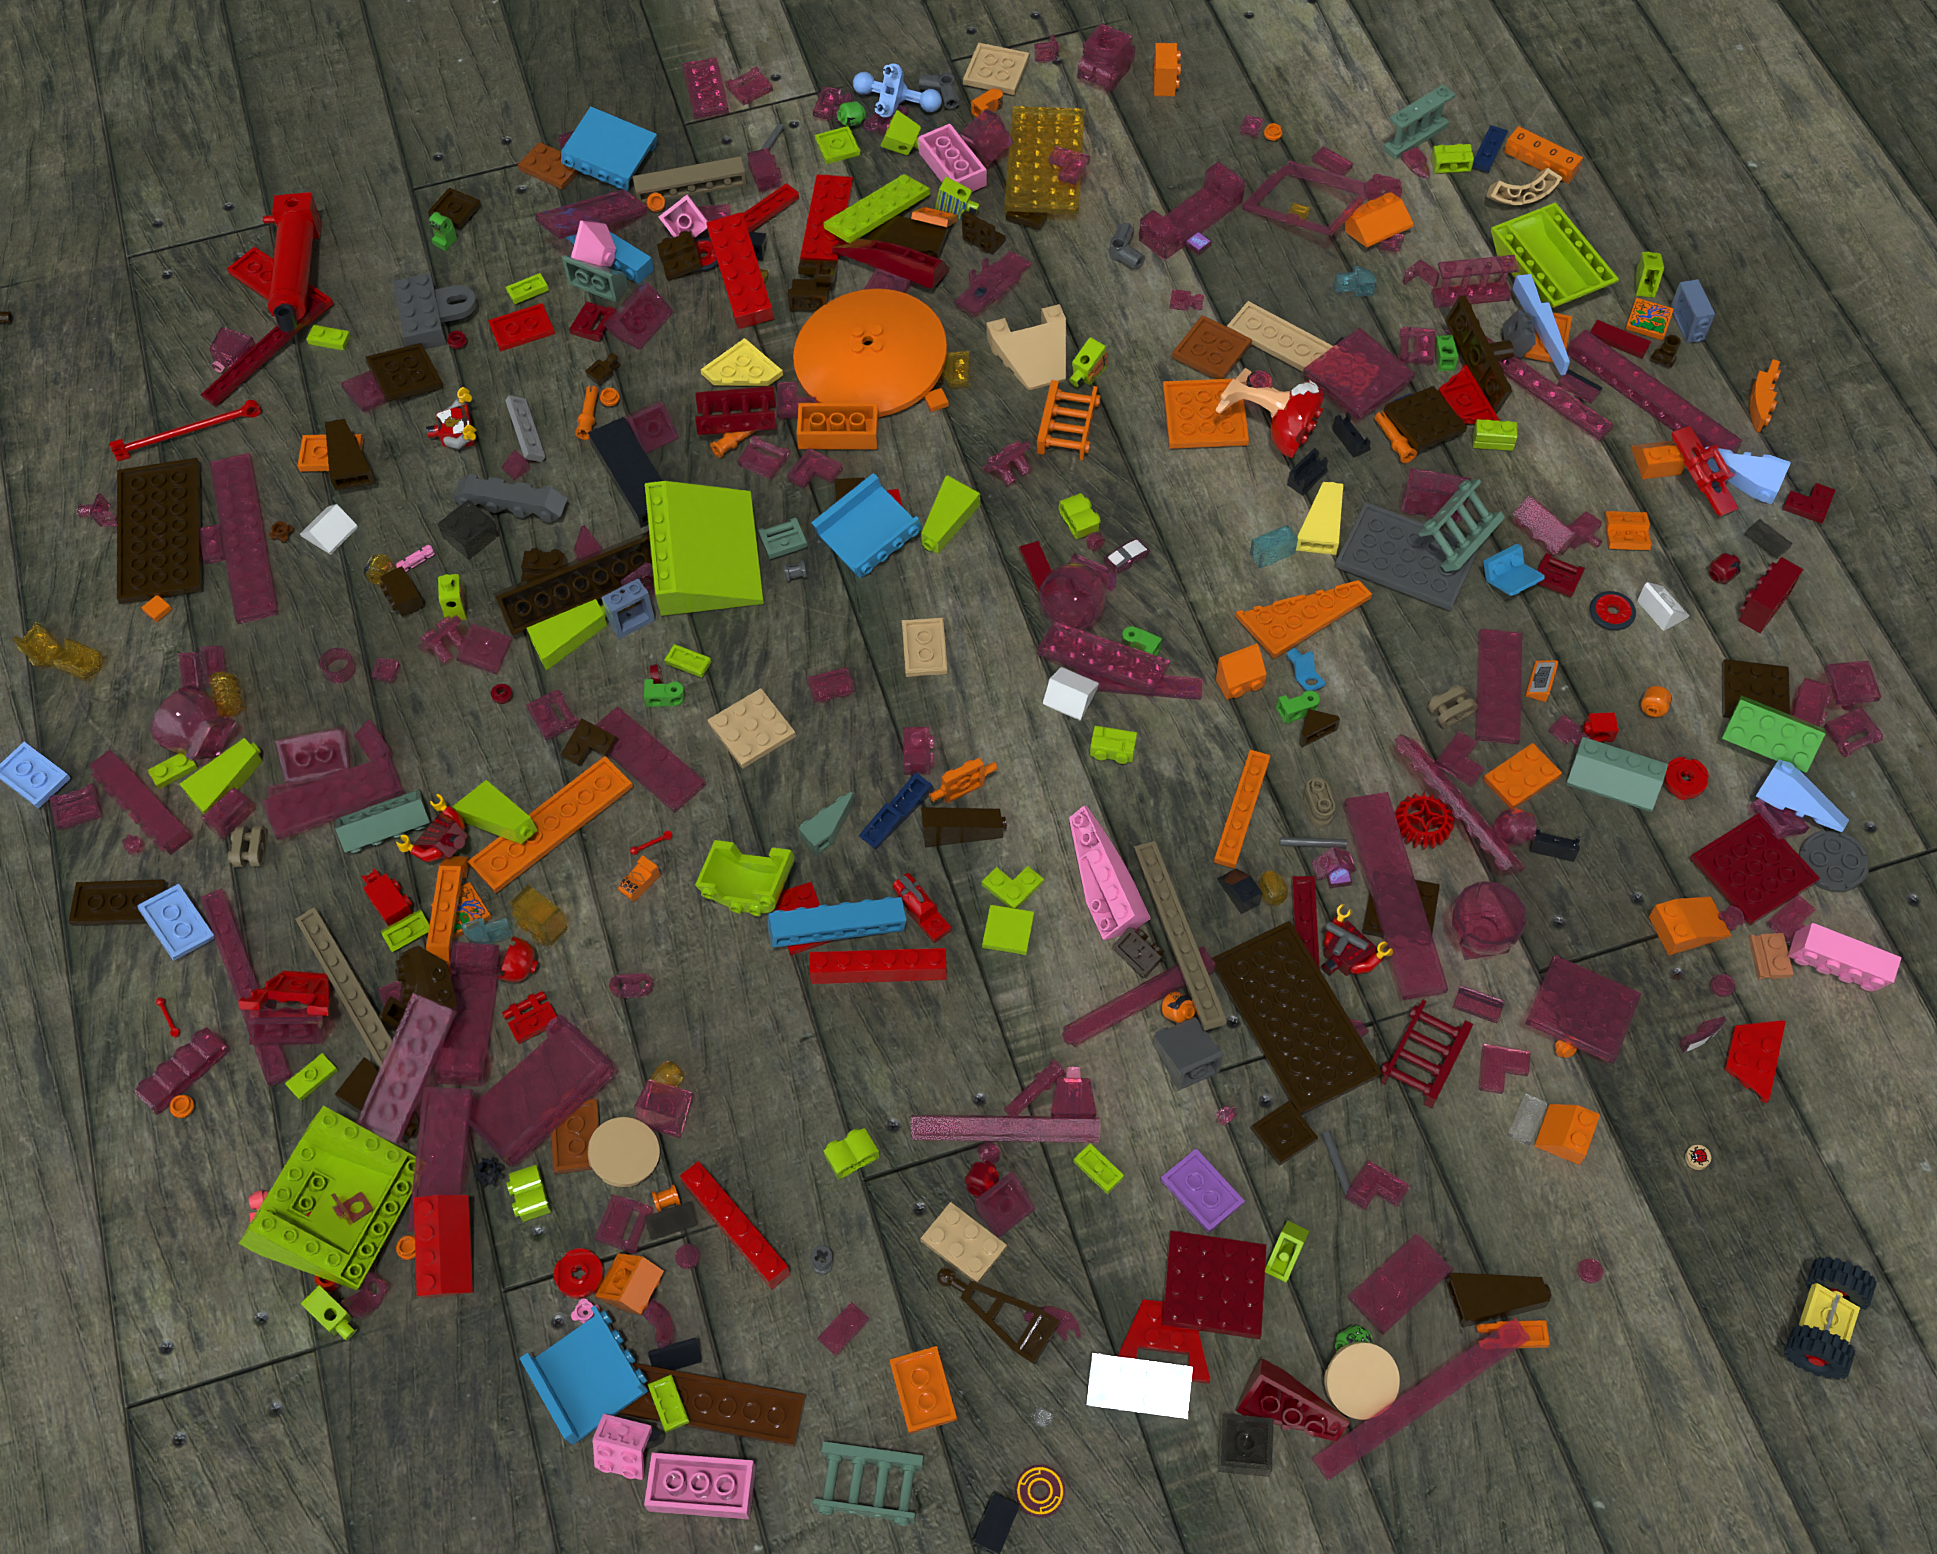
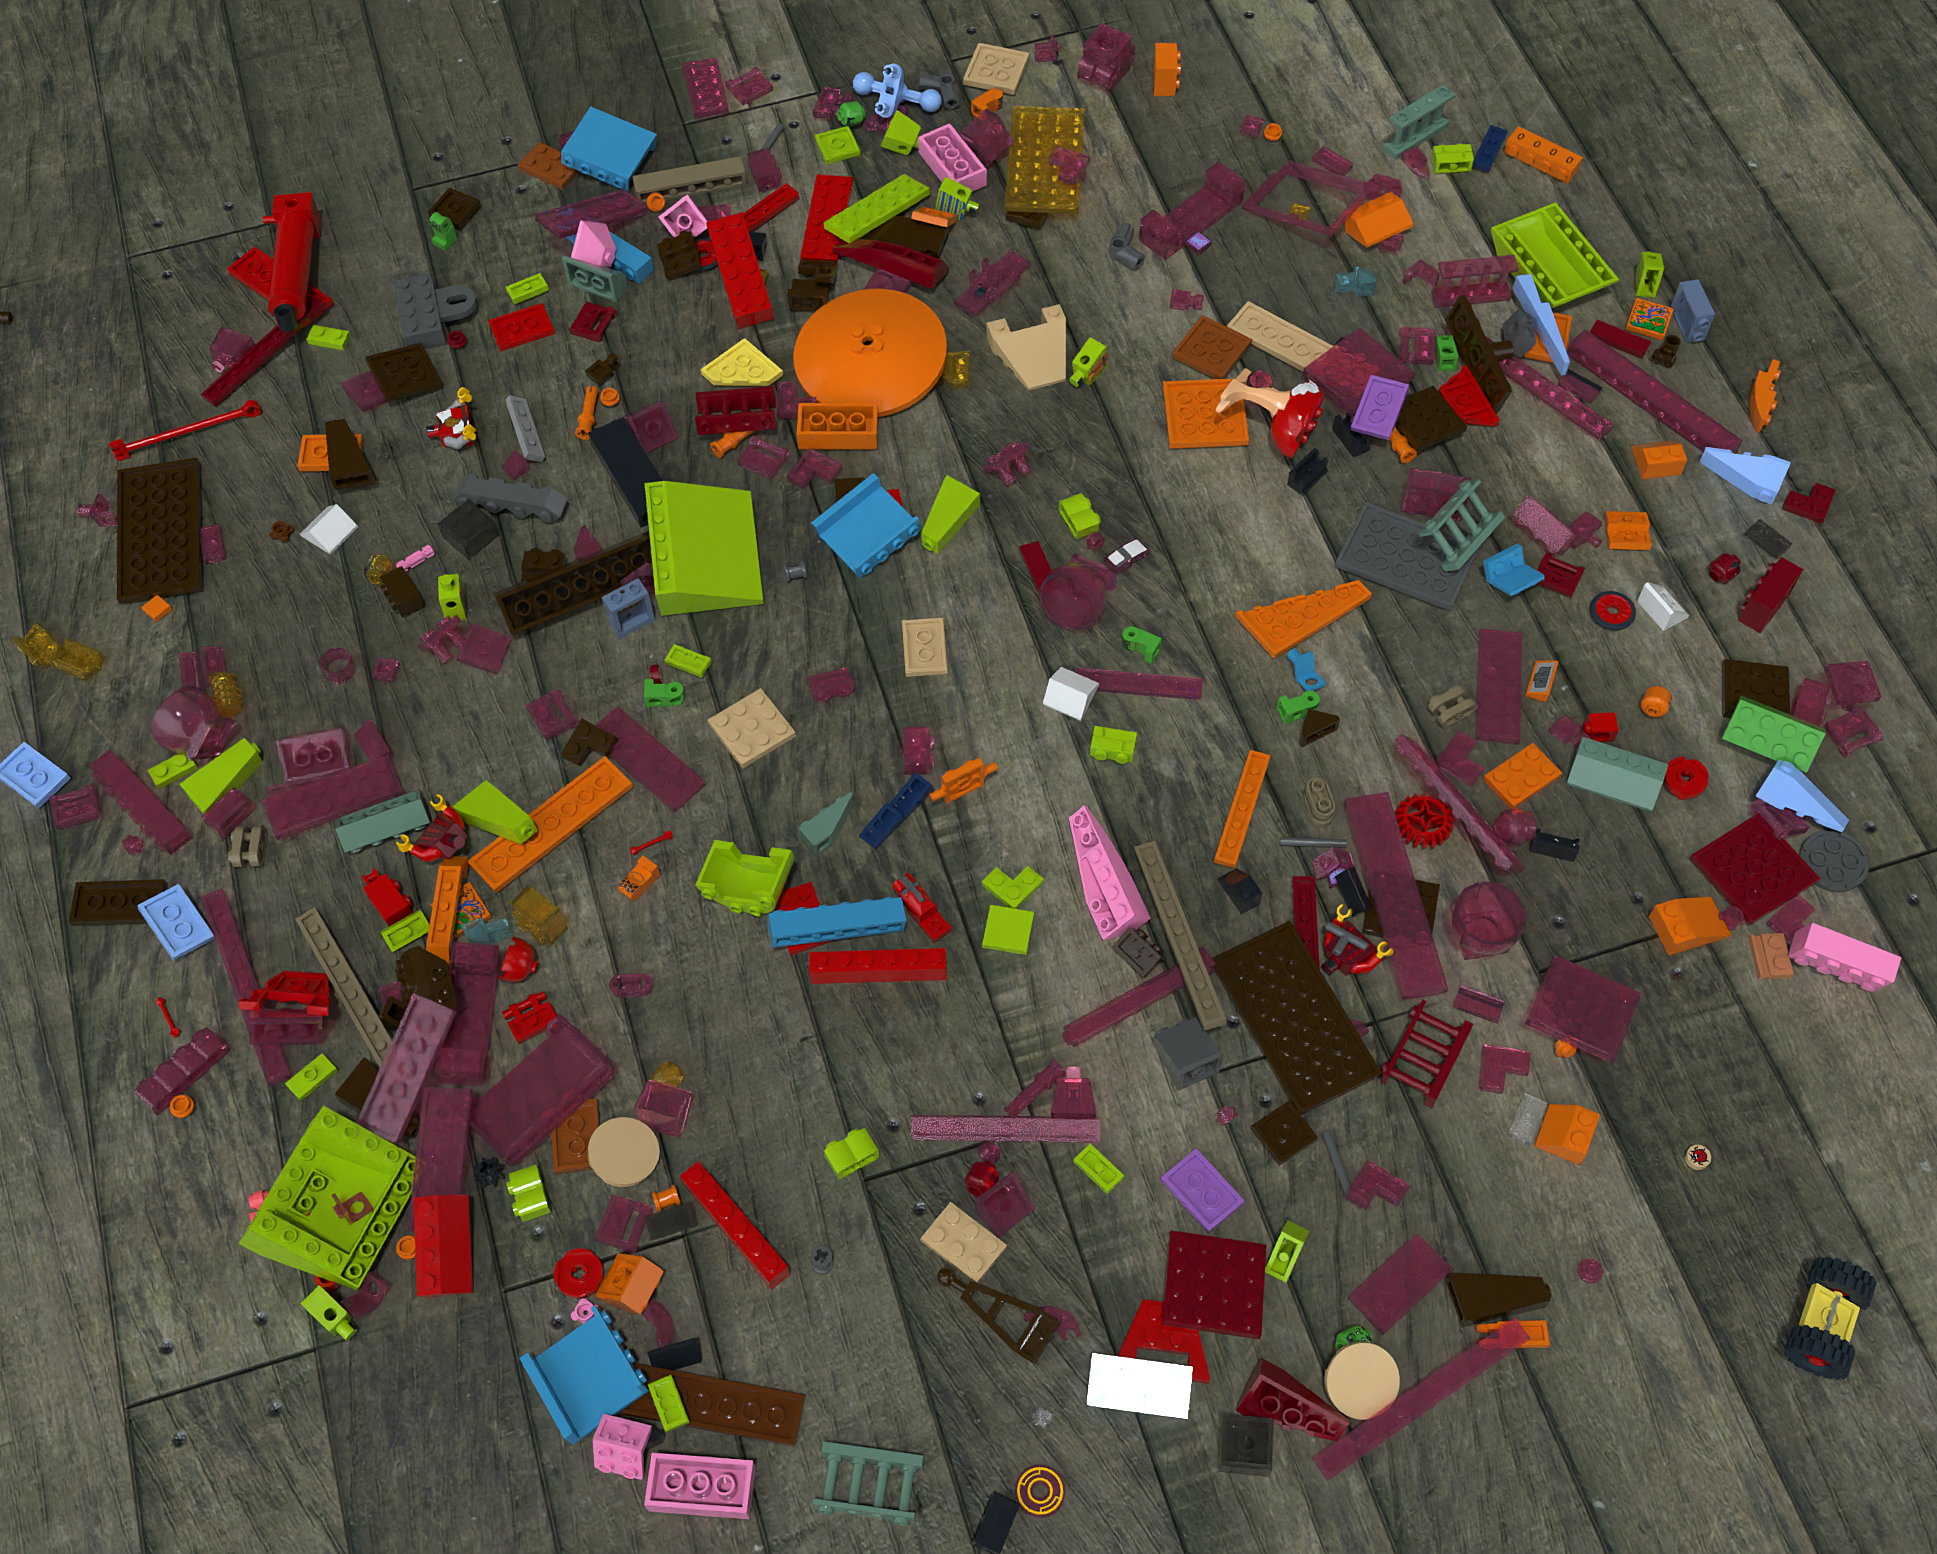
clear pink plate [210,453,279,624] -> none
dark red plate [491,683,512,704] -> none
lime slope [527,599,607,670] -> none
clear pink slope [604,282,673,349] -> none
clear pink plate [675,1244,700,1269] -> none
sand green plate [757,517,807,560] -> none
clear pink plate [817,1302,869,1357] -> none
orange plate [889,1346,957,1434] -> none
dark brown slope [921,807,1007,848] -> none
orange tile [923,388,949,412] -> none
dark brown bracket [962,211,1006,255] -> none
orange fence [1037,380,1100,460] -> none
clear pink plate [1037,621,1170,694] -> none
orange head [1162,991,1196,1023] -> none
orange slope [1216,643,1267,700] -> none
clear light blue brick [1250,525,1298,569] -> none
clear yellow animal [1260,870,1288,905] -> none
light yellow slope [1295,482,1343,555] -> none
lime brick [1473,419,1517,451] -> none
tan brick [1487,168,1562,205] -> none
red piece [1671,426,1739,516] -> none
clear pink slope [1679,1016,1726,1053] -> none
clear pink plate [1711,974,1735,997] -> none
red wing [1724,1020,1786,1103] -> none
none -> black slope [1335,867,1372,917]
none -> medium lavender plate [1351,375,1409,440]

